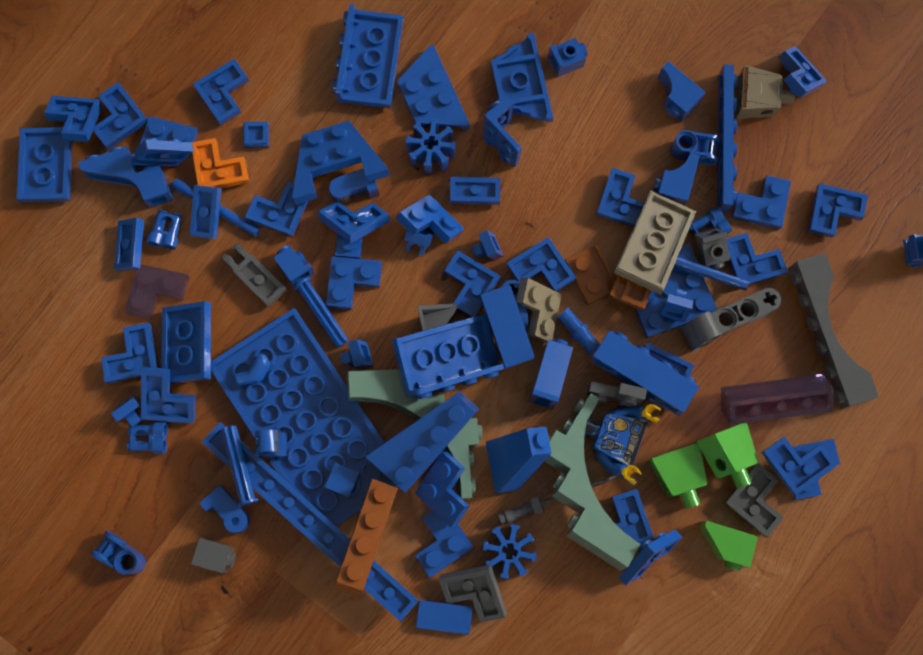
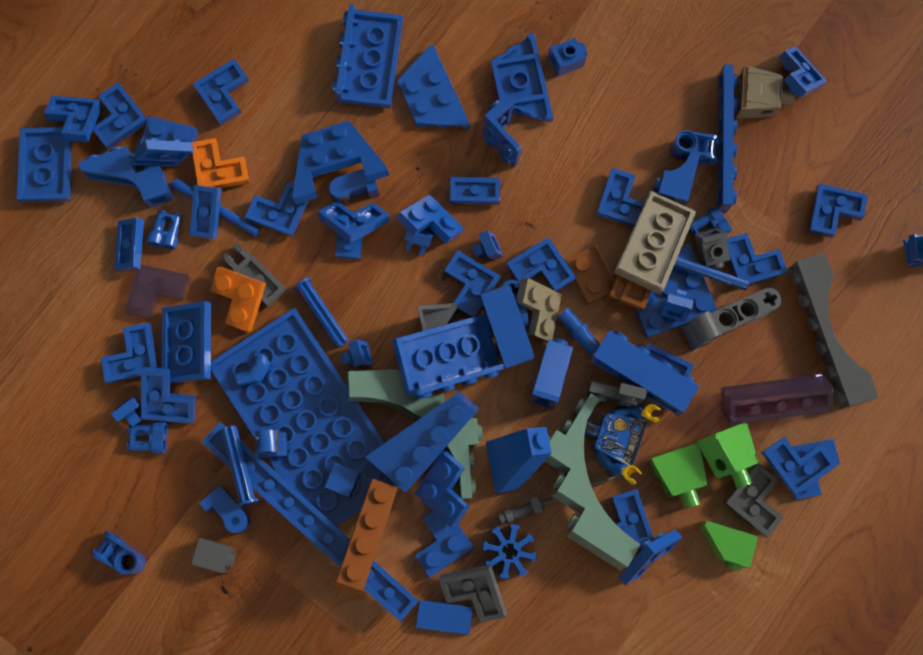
blue tile [243,122,269,149] -> none
blue brick [273,245,315,287] -> none
blue plate [326,257,382,310] -> none
blue gear [406,119,456,175] -> none
blue arch [658,61,705,122] -> none
blue plate [732,175,791,229] -> none
none -> orange plate [210,267,266,332]

